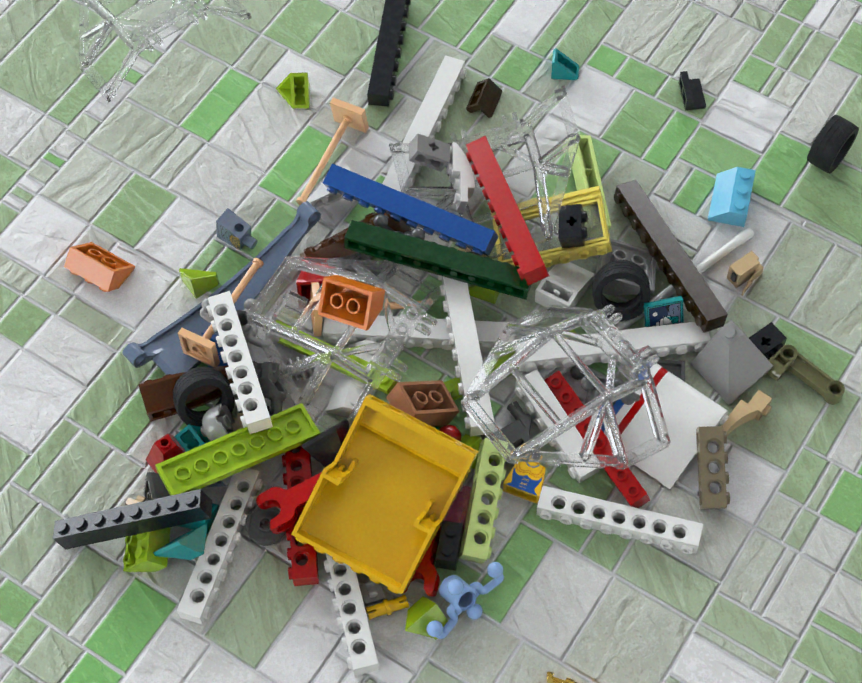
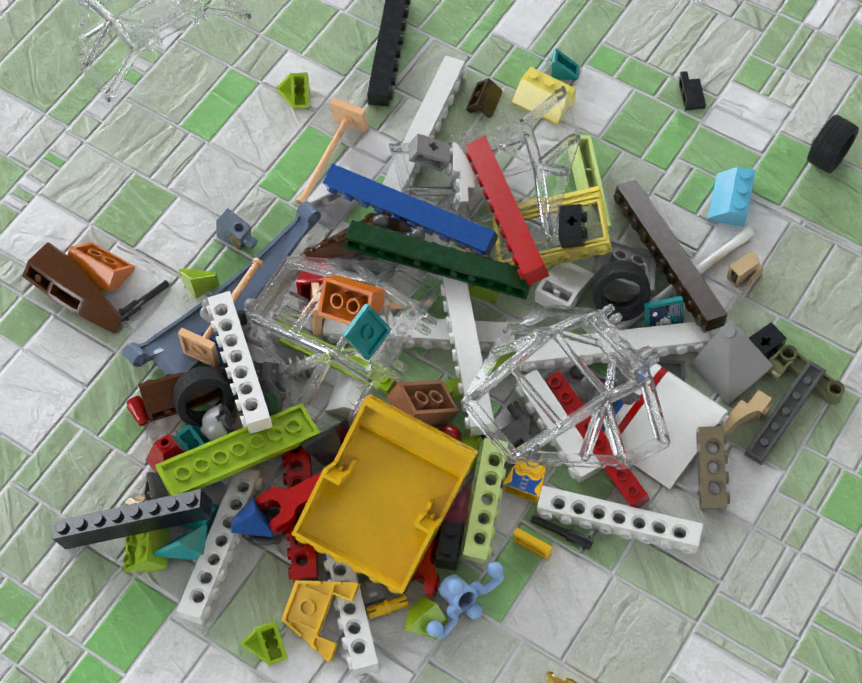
none -> reddish brown wedge [22,242,123,333]
none -> black pin [118,280,170,322]
none -> red cone [126,396,150,426]
none -> blue slope [231,496,273,537]
none -> lime slope [239,620,288,666]
none -> dark green tile [264,393,279,416]
none -> yellow wing [281,580,360,662]
none -> teal tile [342,304,392,360]
none -> light yellow slope [512,67,576,126]
none -> yellow tile [513,528,553,560]
none -> black pin [530,515,594,550]
none -> dark grey tile [744,360,827,465]

